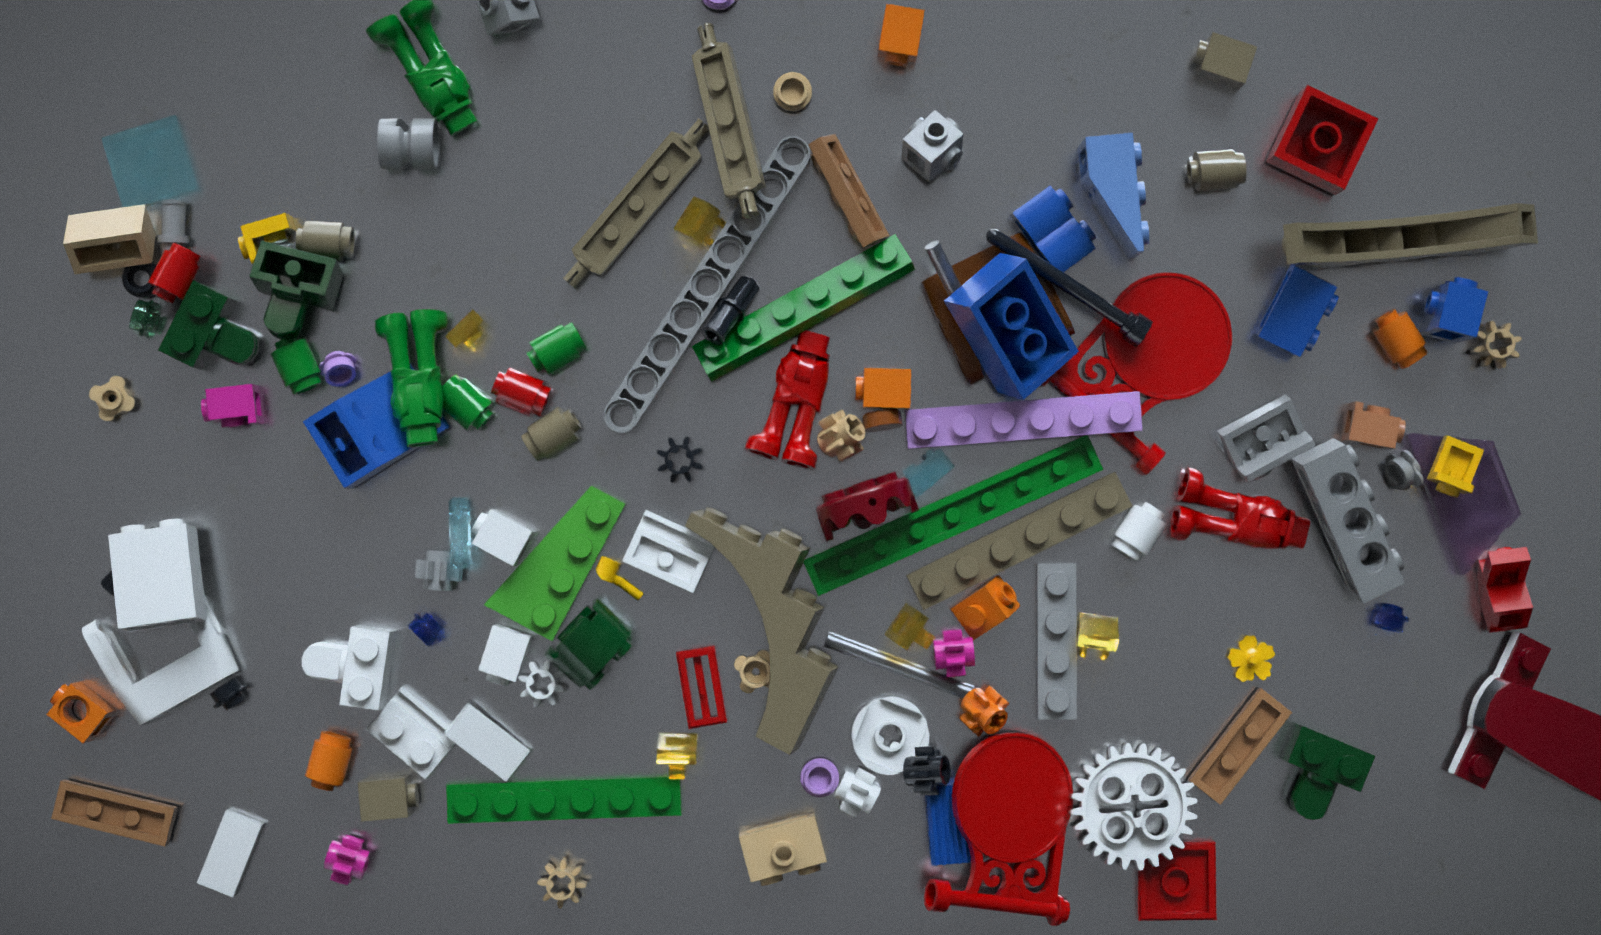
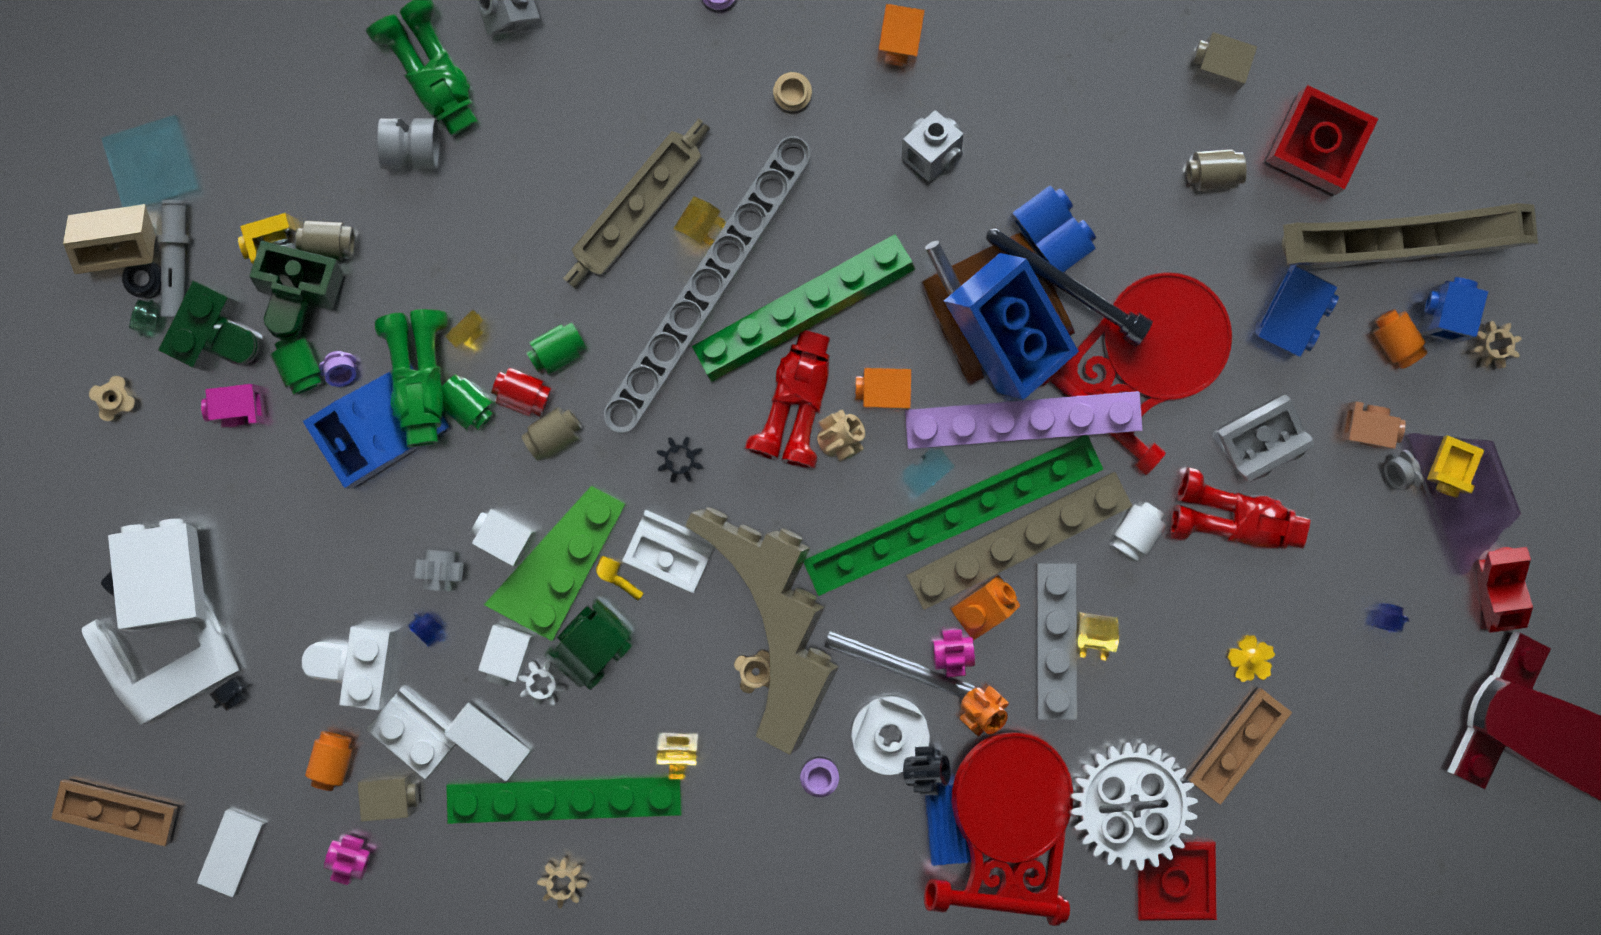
orange brick [46,681,117,744] -> none
red brick [148,243,201,304] -> none
clear light blue axle [448,497,472,569] -> none
red tile [676,645,727,729] -> none
dark tan plate [691,23,766,219] -> none
black axle [701,276,759,345] -> none
tan brick [739,812,827,886] -> none
medium nougat plate [808,134,890,248] -> none
dark red plate [816,471,919,542] -> none
white gear [833,767,881,818] -> none
dark orange tile [862,409,903,432] -> none
clear yellow tile [884,603,935,650] -> none
medium blue slope [1077,133,1149,259] -> none
dark green brick [1280,723,1375,820] -> none
light grey brick [1291,438,1405,604] -> none

